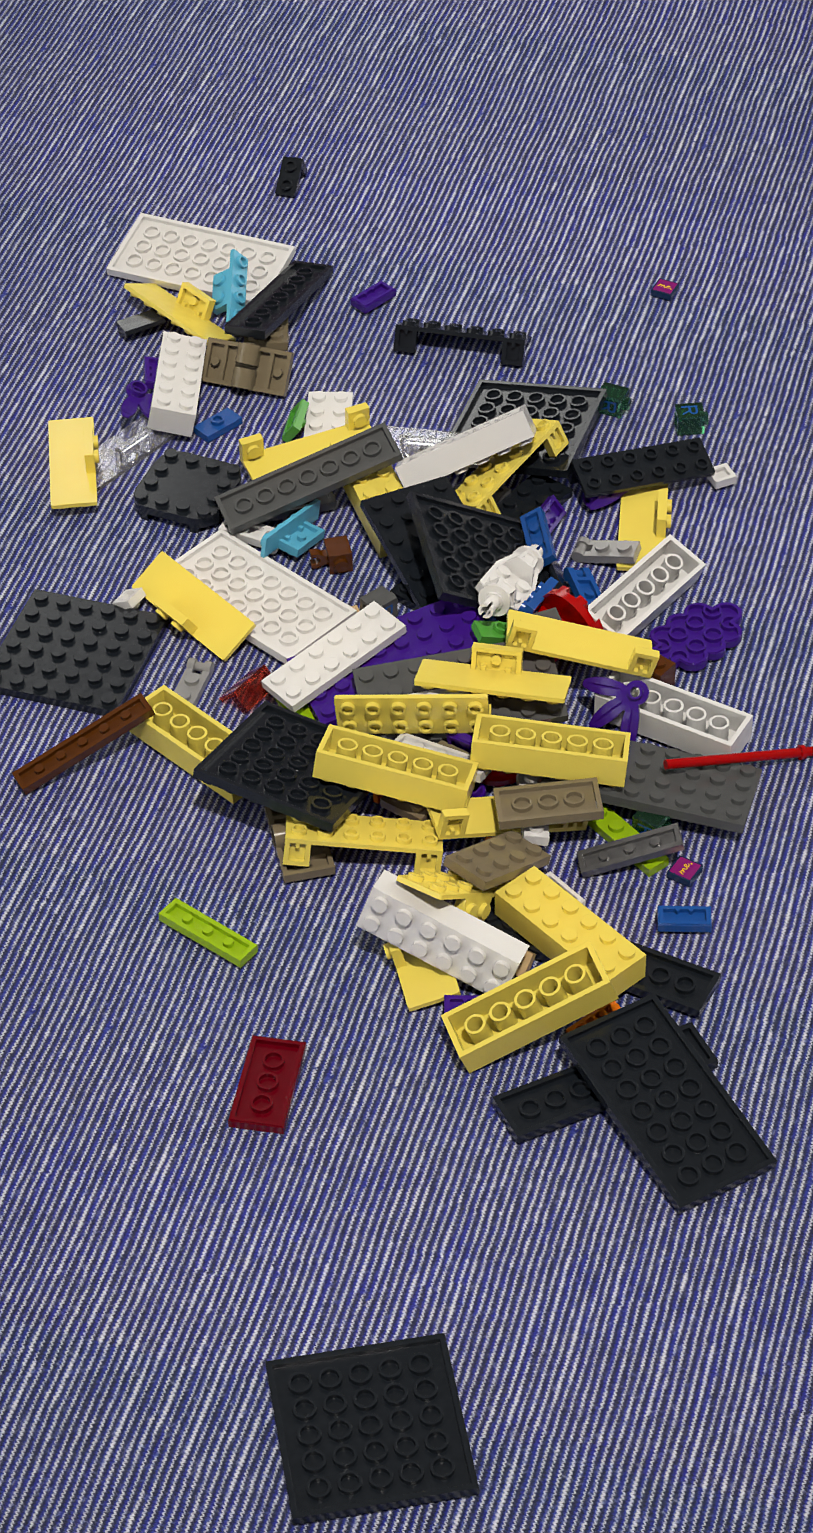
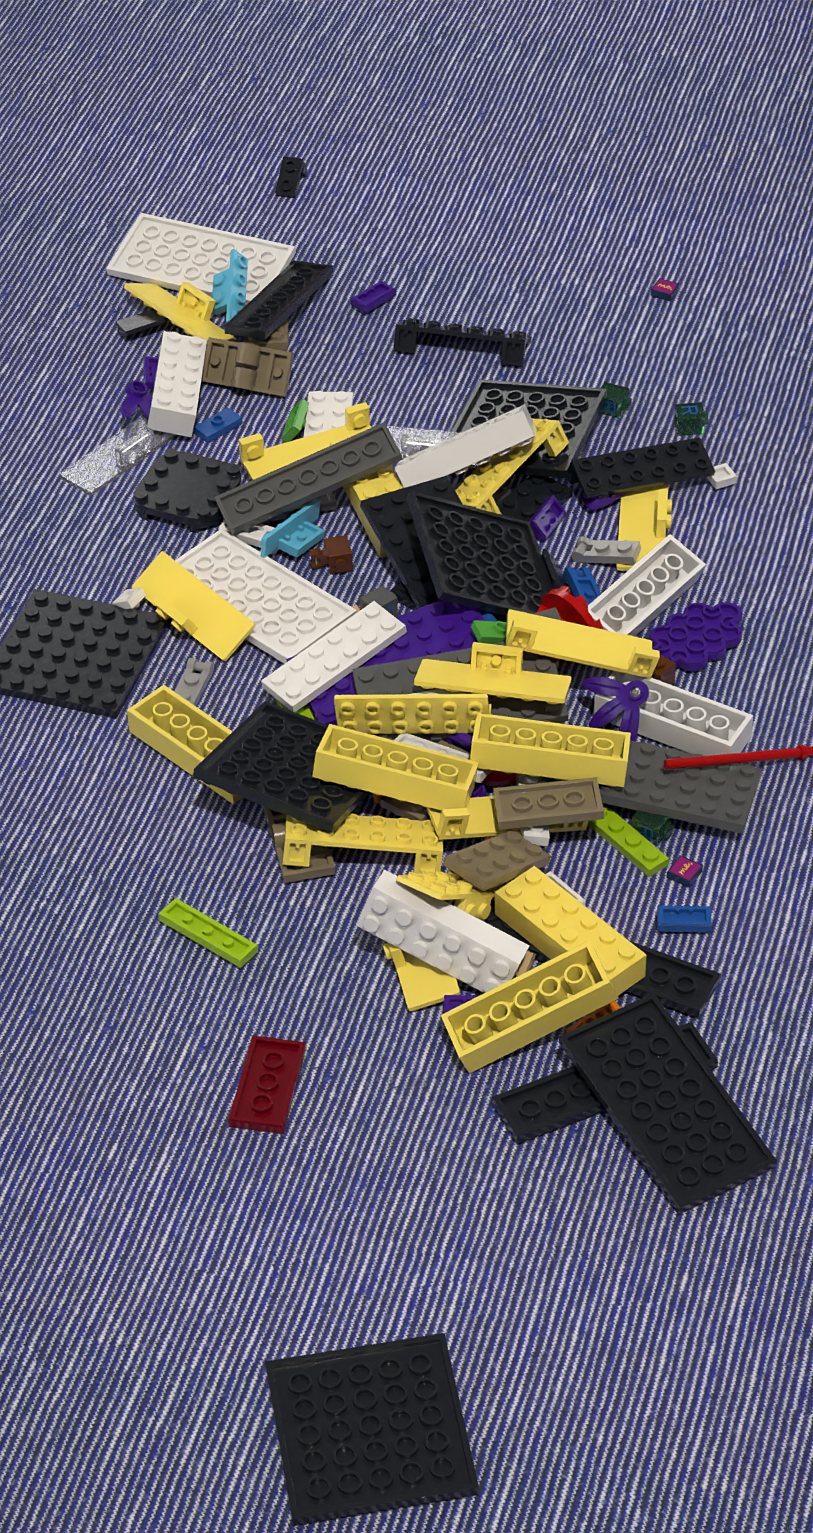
reddish brown plate [12,693,155,795] -> none
light yellow bracket [48,417,100,509] -> none
clear red panel [219,664,271,714] -> none
white plate [475,544,544,618] -> none
blue plate [518,577,559,614] -> none
blue plate [520,507,557,567] -> none
flat silver plate [576,823,685,878] -> none

